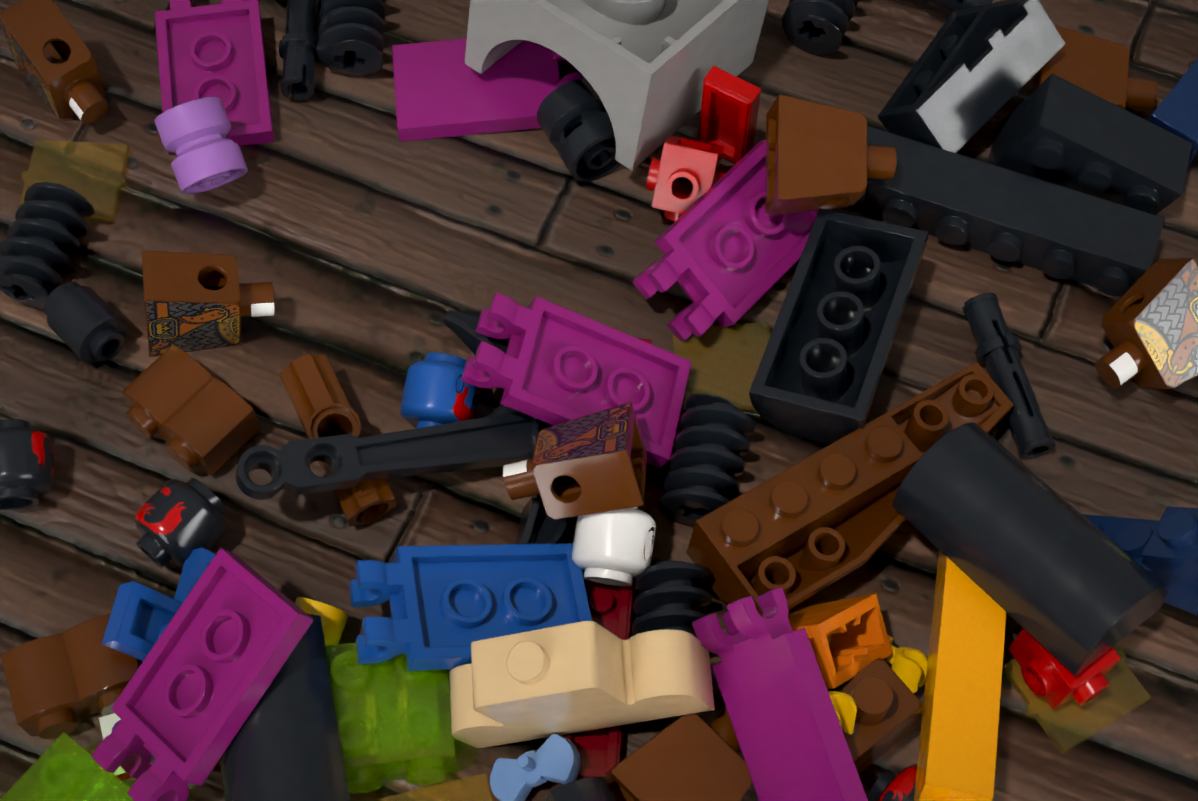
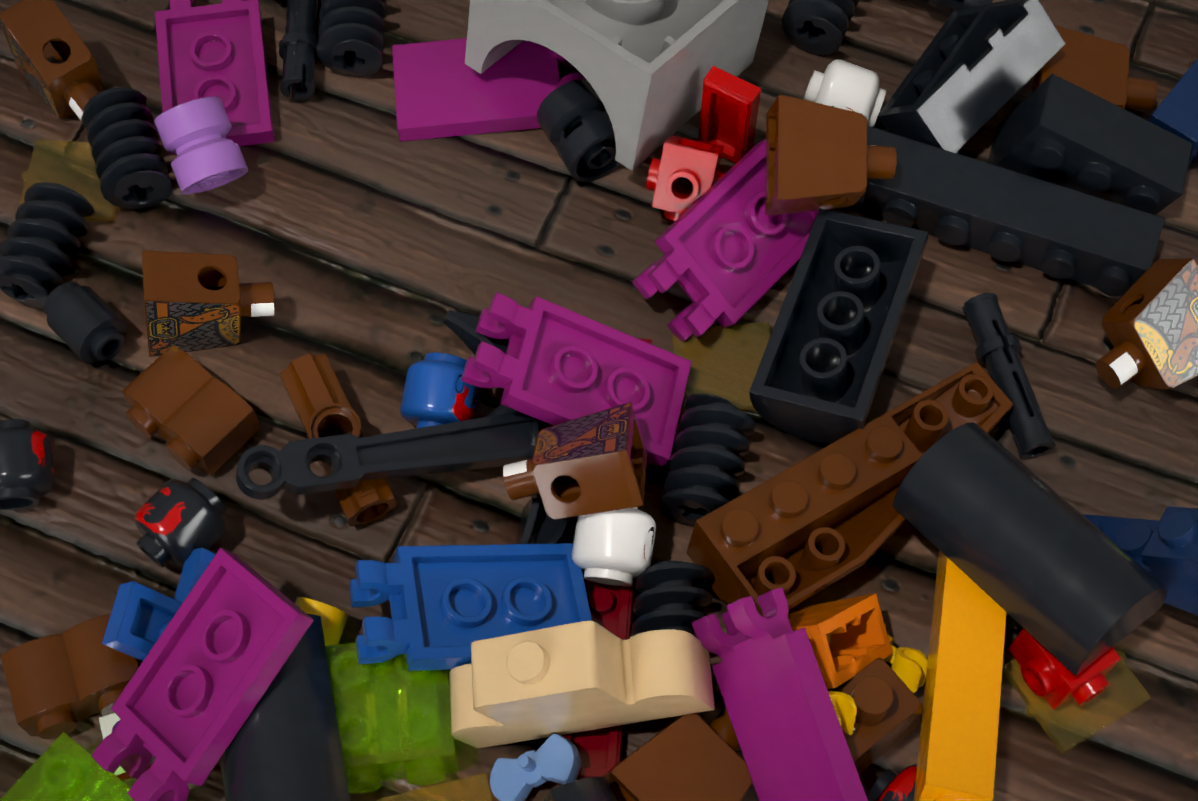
none -> black piece [82,88,173,209]
none -> white head [803,59,886,127]

